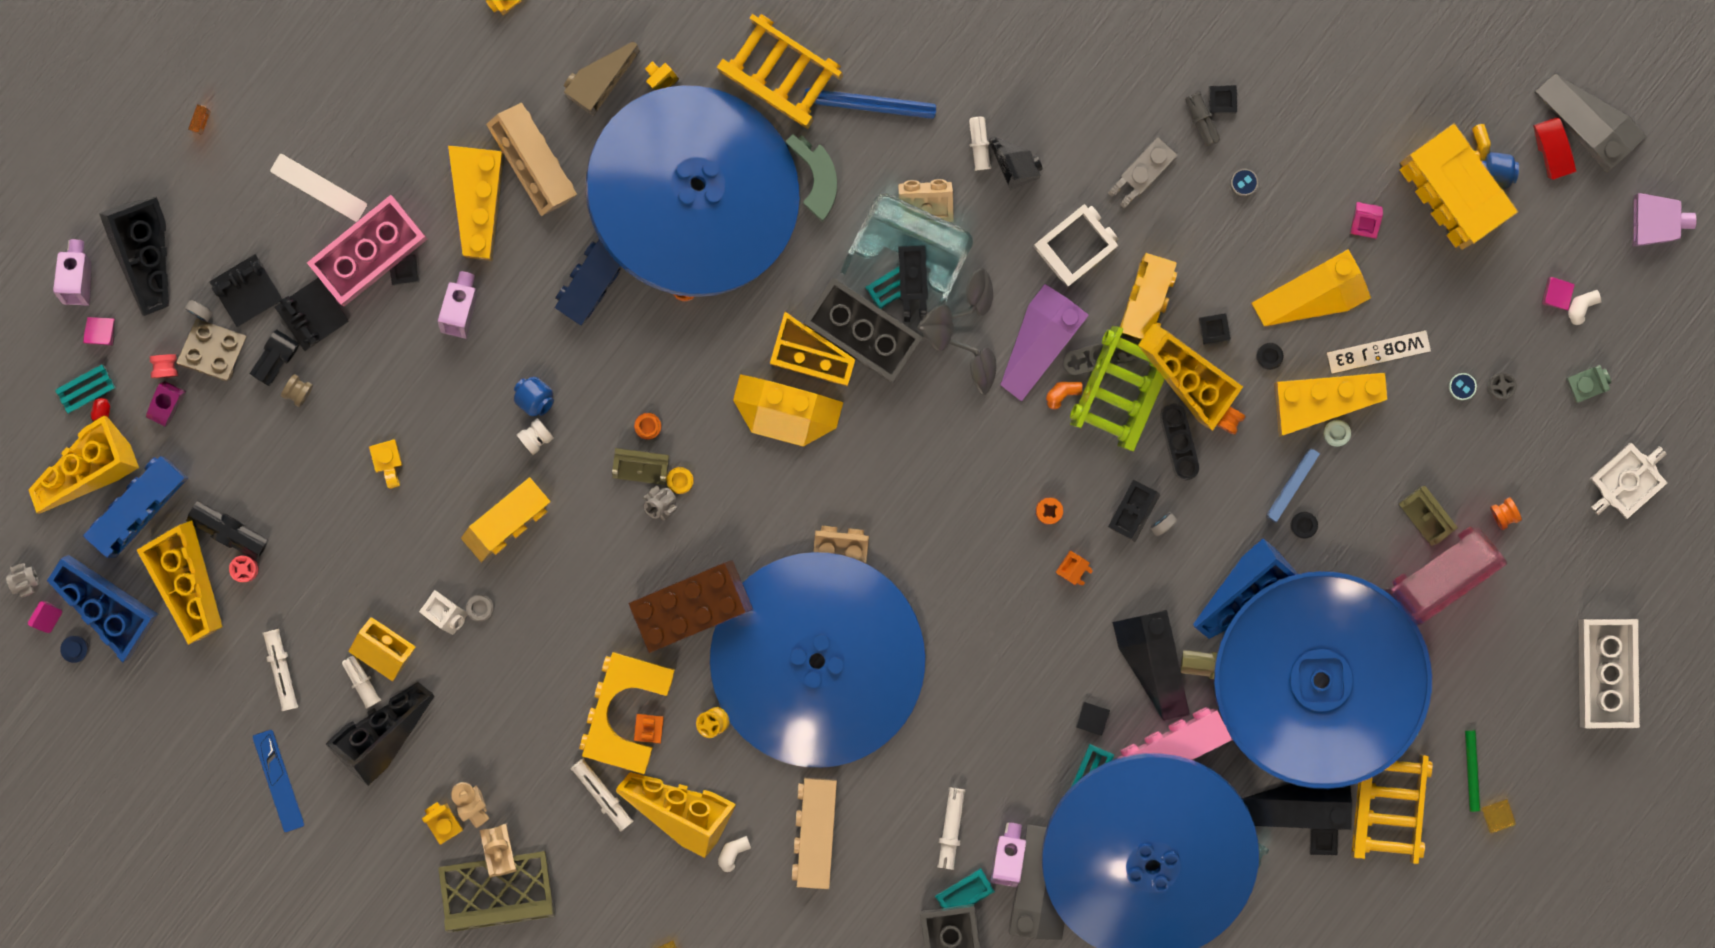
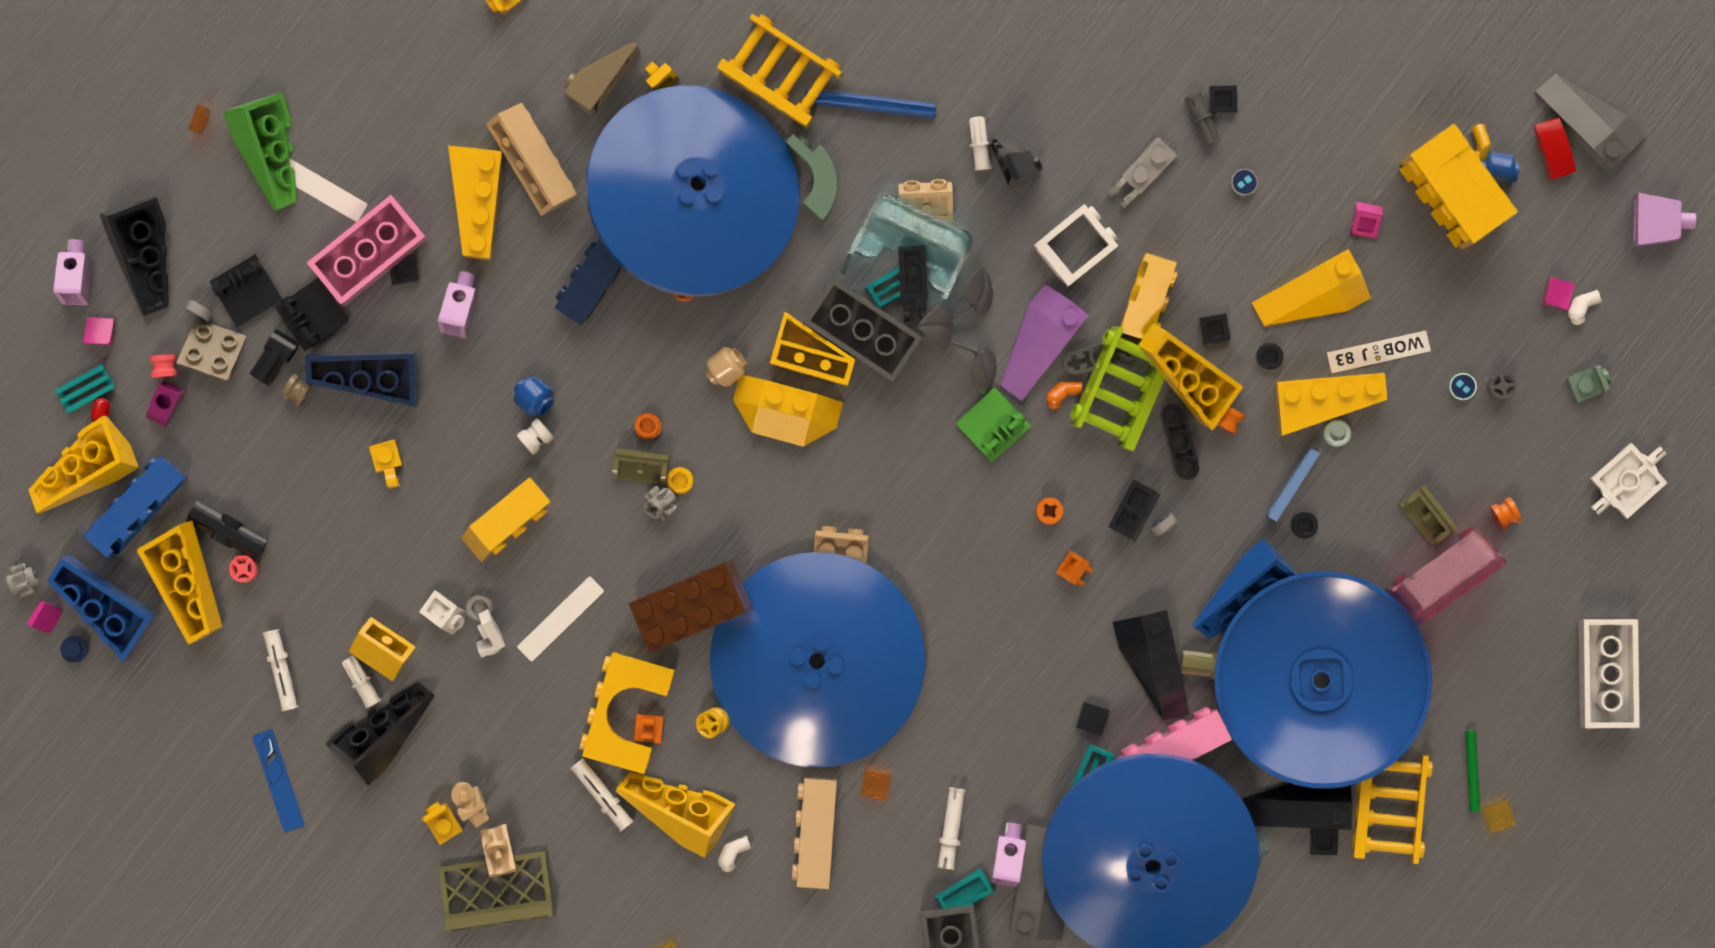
none -> bright green wedge [223,92,297,211]
none -> dark blue wedge [305,351,418,407]
none -> white bracket [476,609,505,657]
none -> white sticker [517,577,604,661]
none -> tan head [706,347,747,387]
none -> clear orange tile [860,769,891,801]
none -> bright green hinge [956,387,1031,463]

